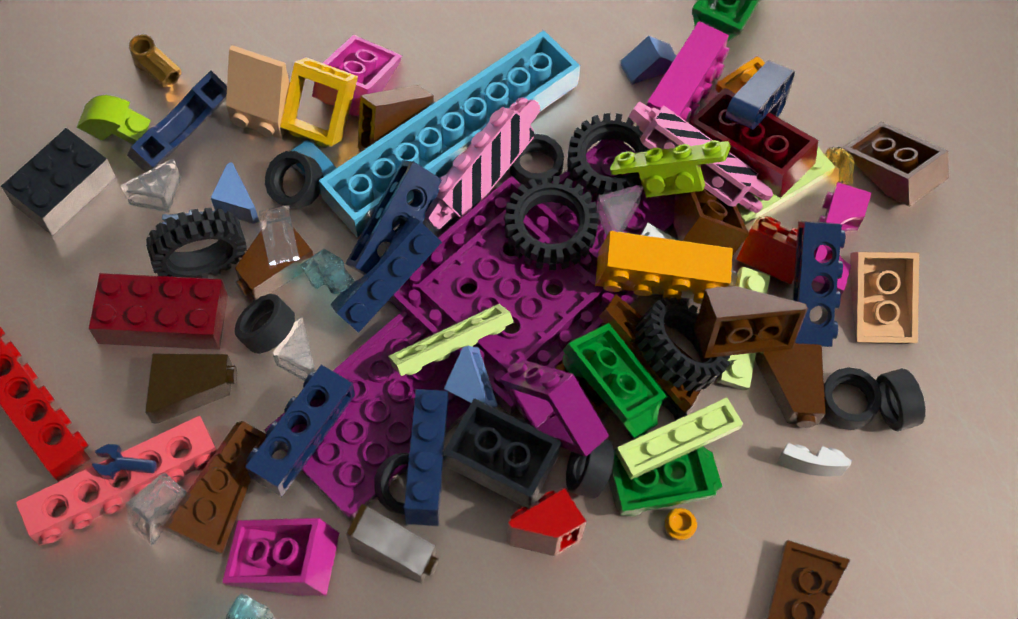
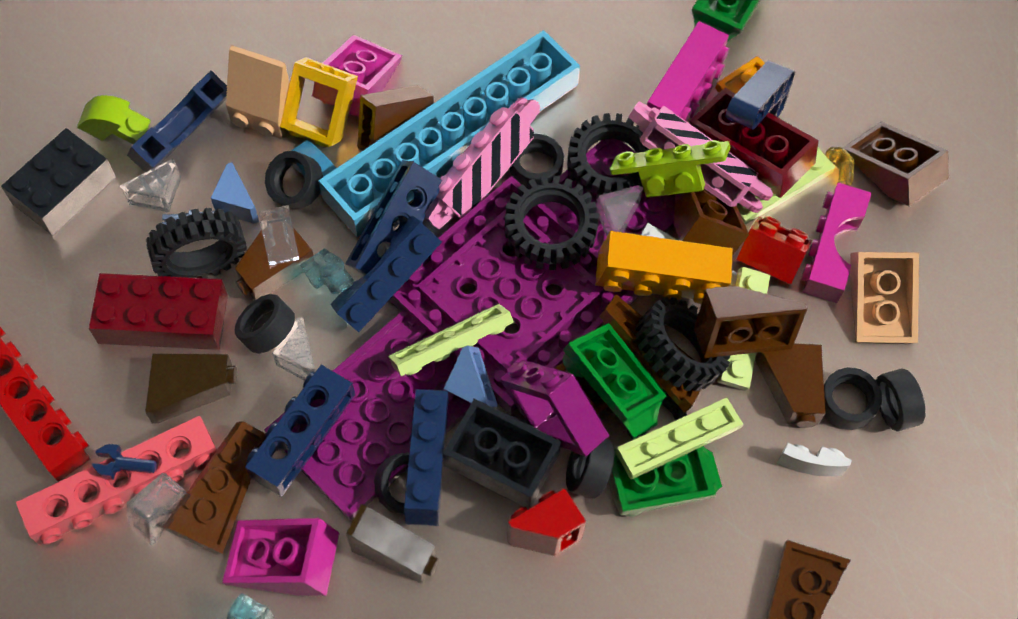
pearl gold piece [129,34,182,88] -> none
medium blue slope [620,36,676,85] -> none
light orange plate [664,508,697,541] -> none
dark blue brick [792,221,846,347] -> none

